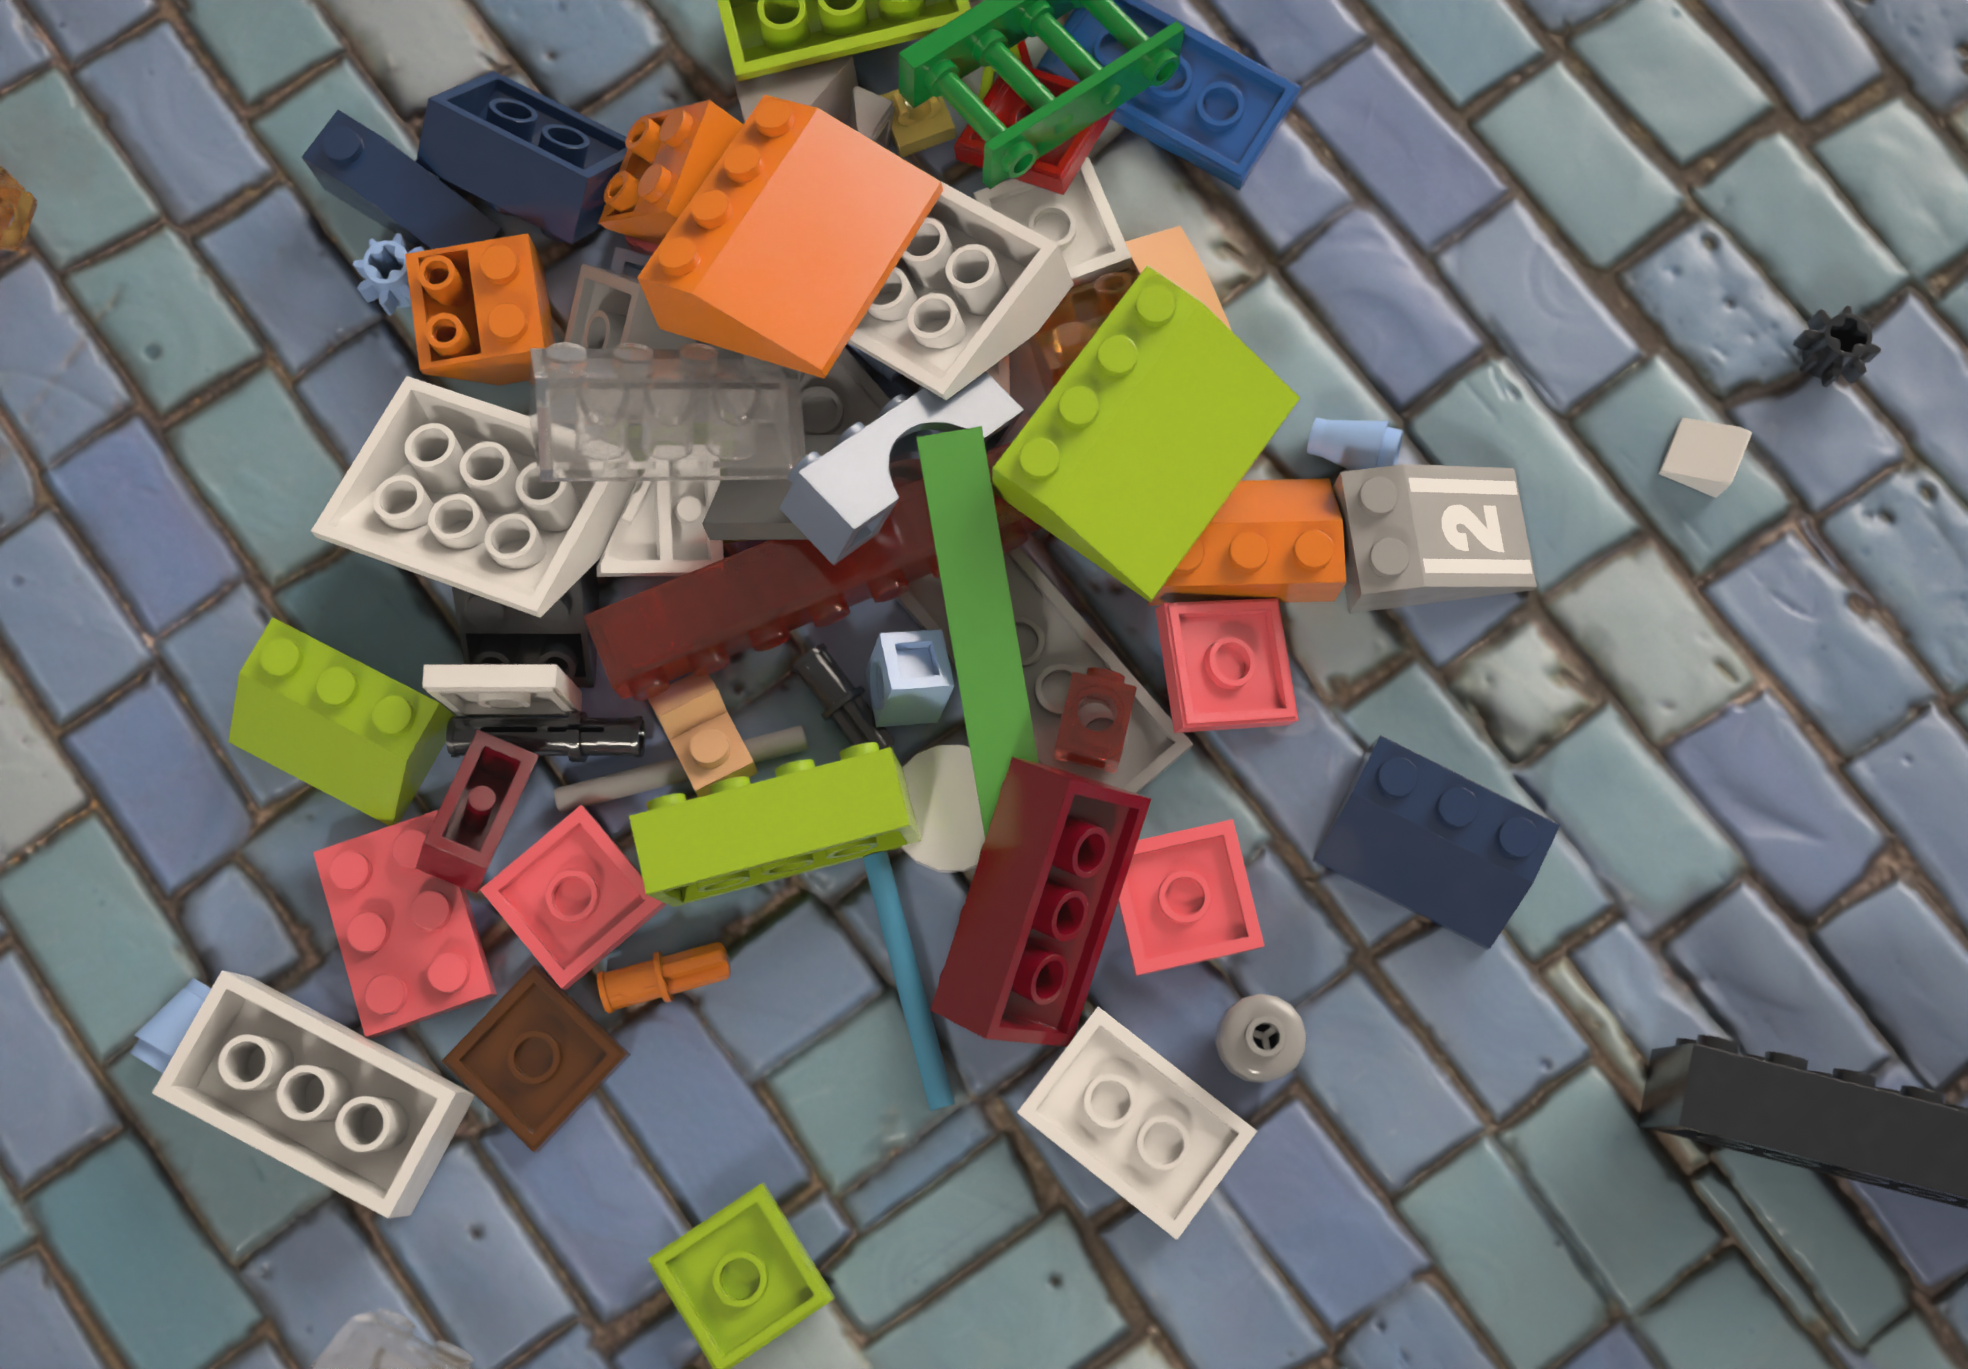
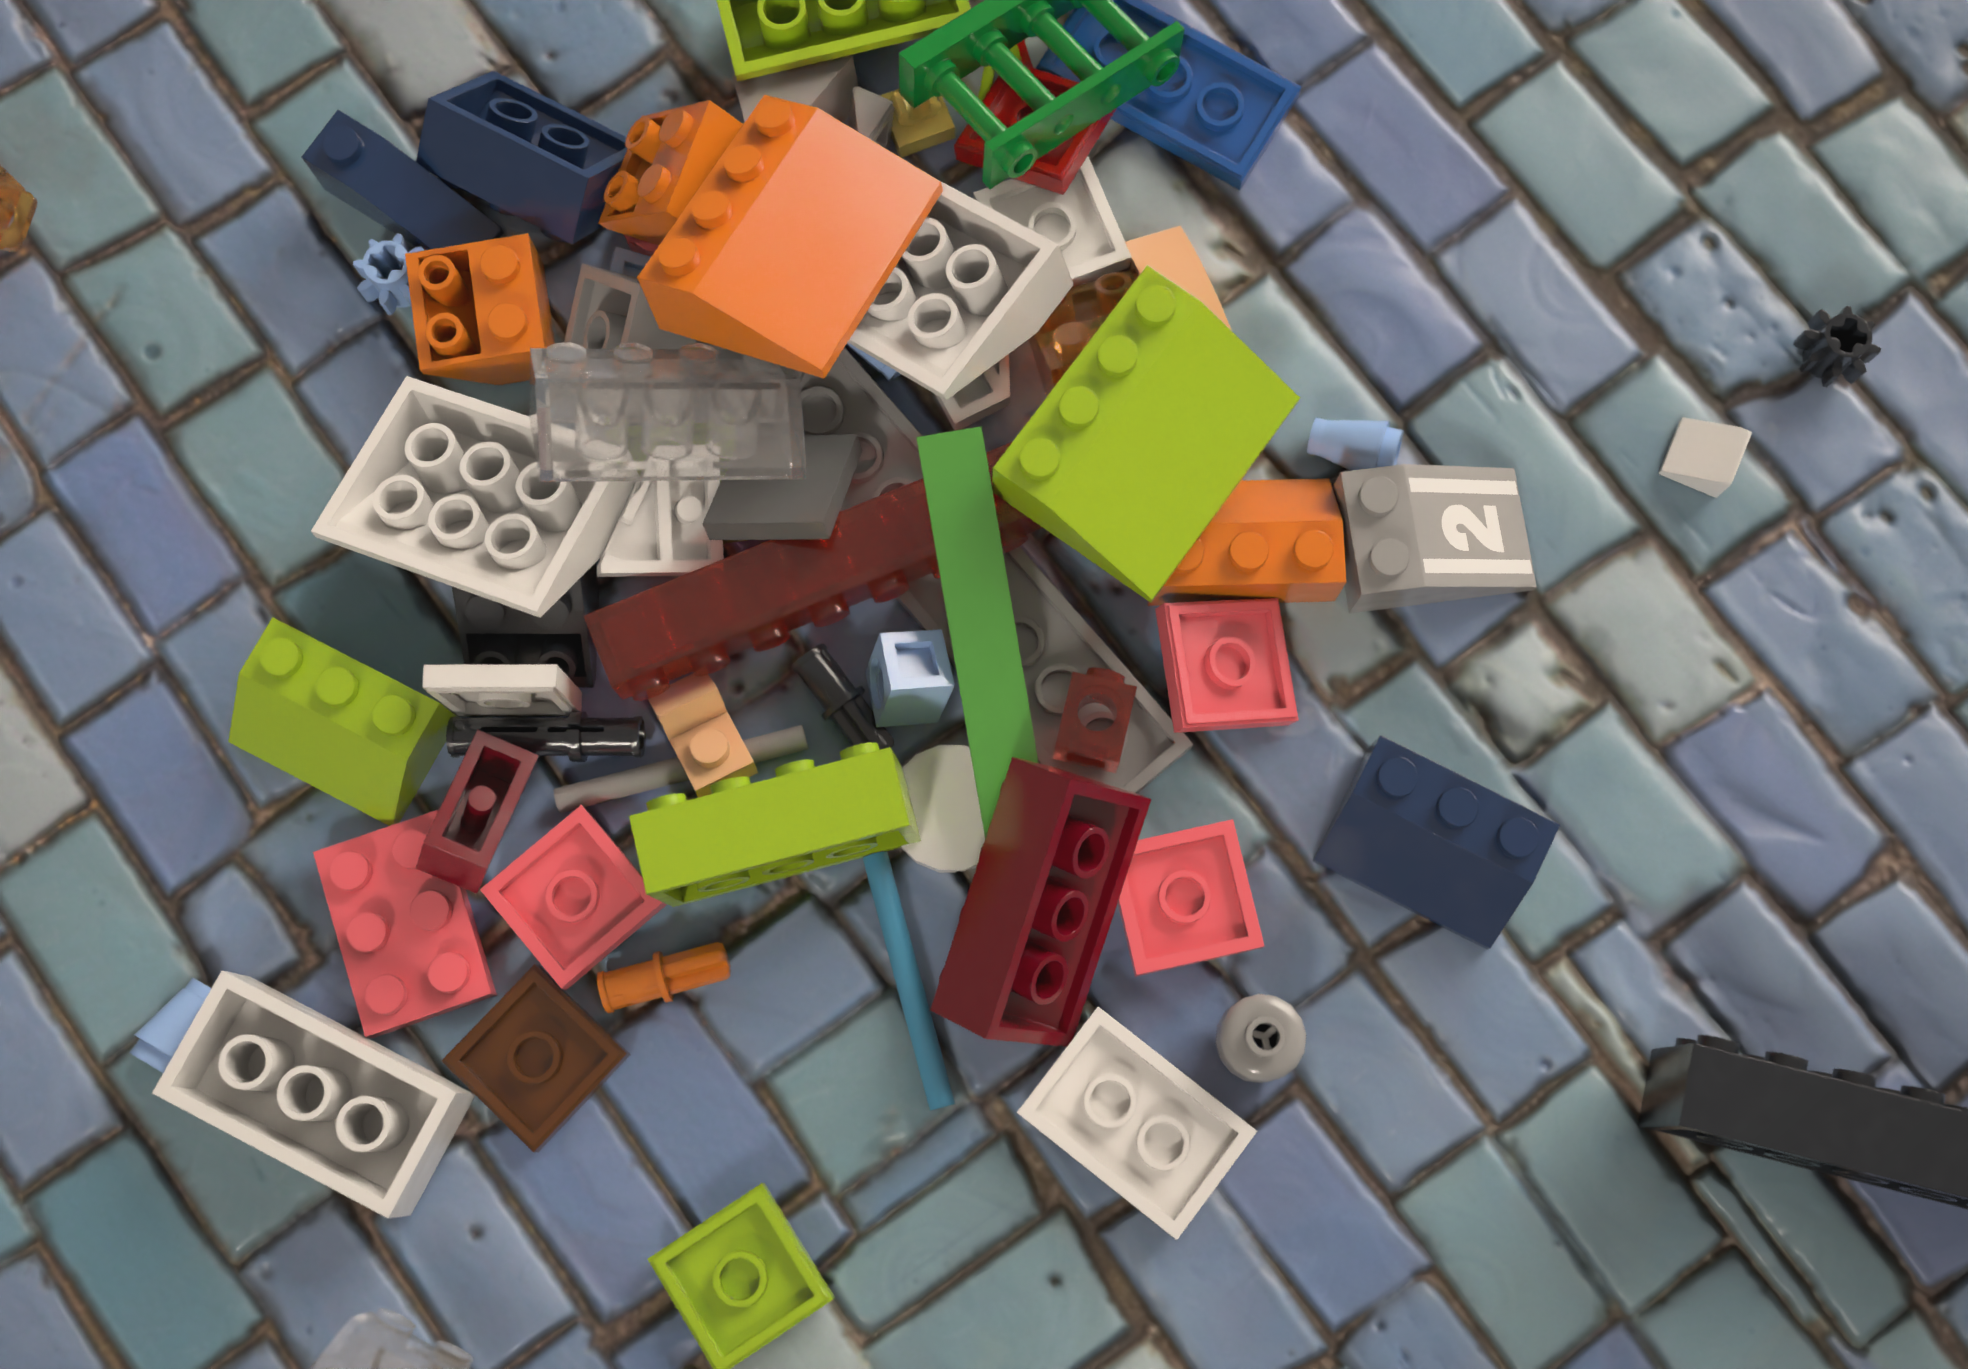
arch [779,371,1024,565] -> none

